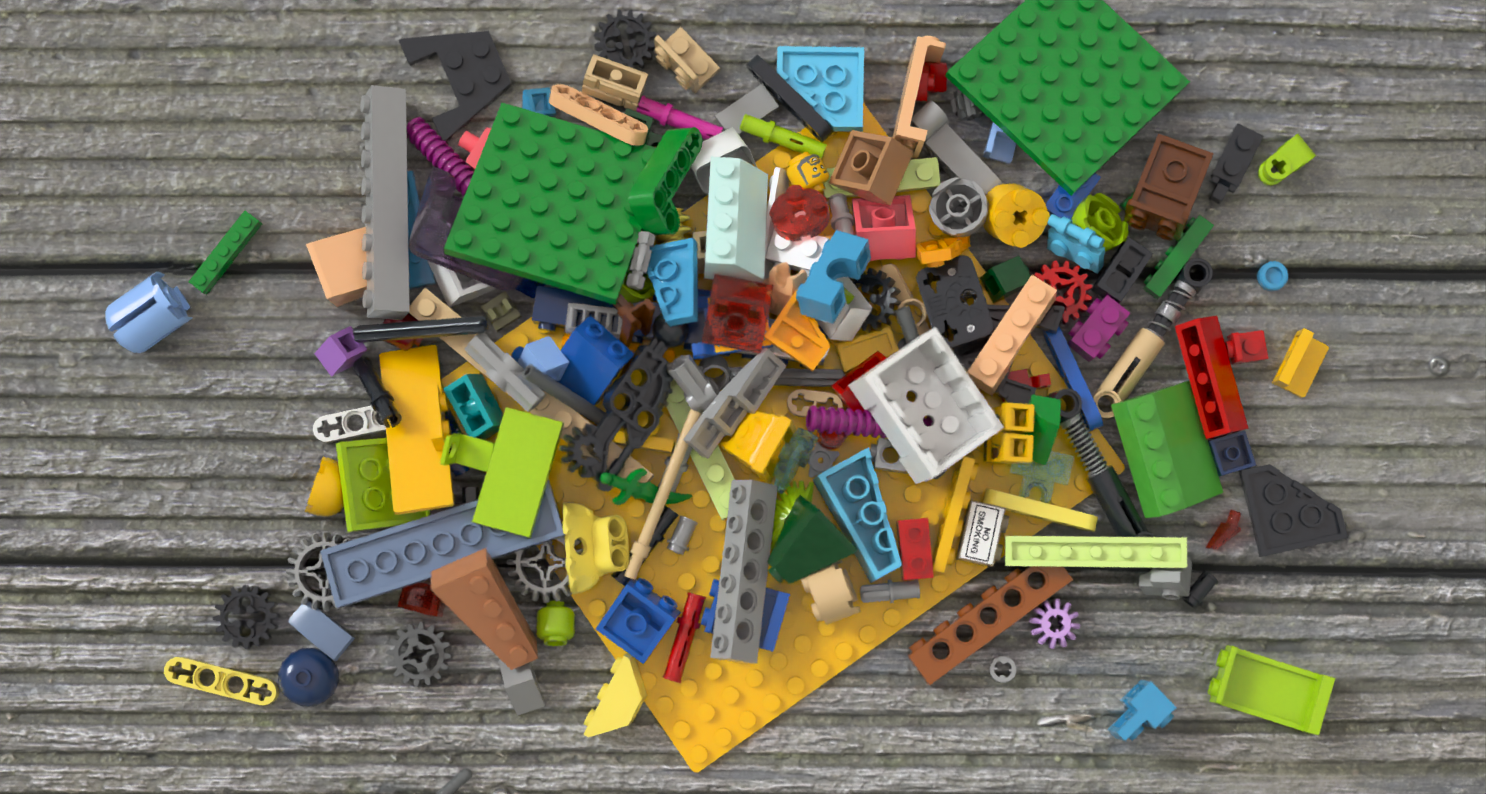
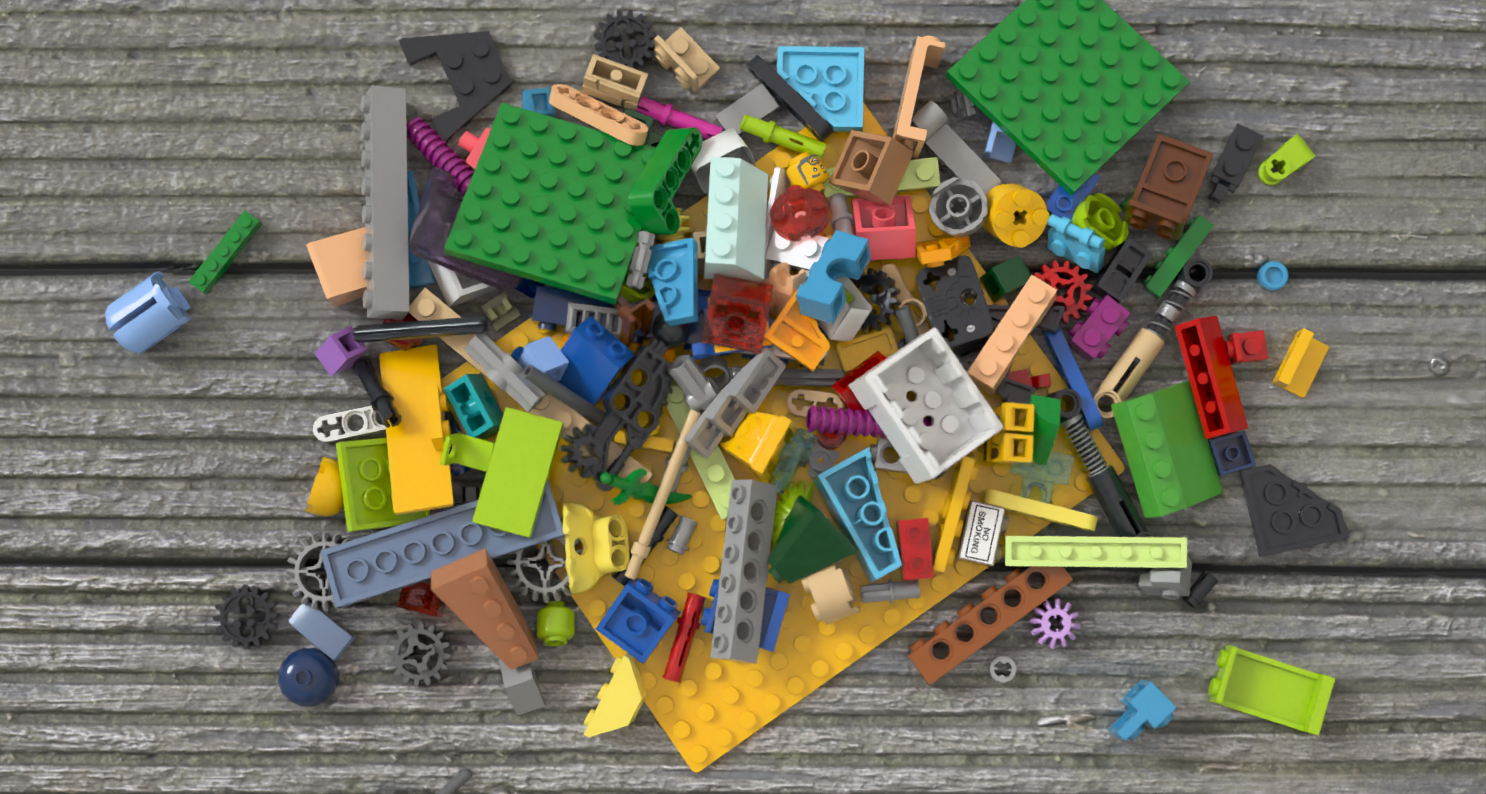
light yellow beam [164,657,279,705] -> none
red bracket [916,62,948,101] -> none
clear red bar [1205,510,1242,550] -> none

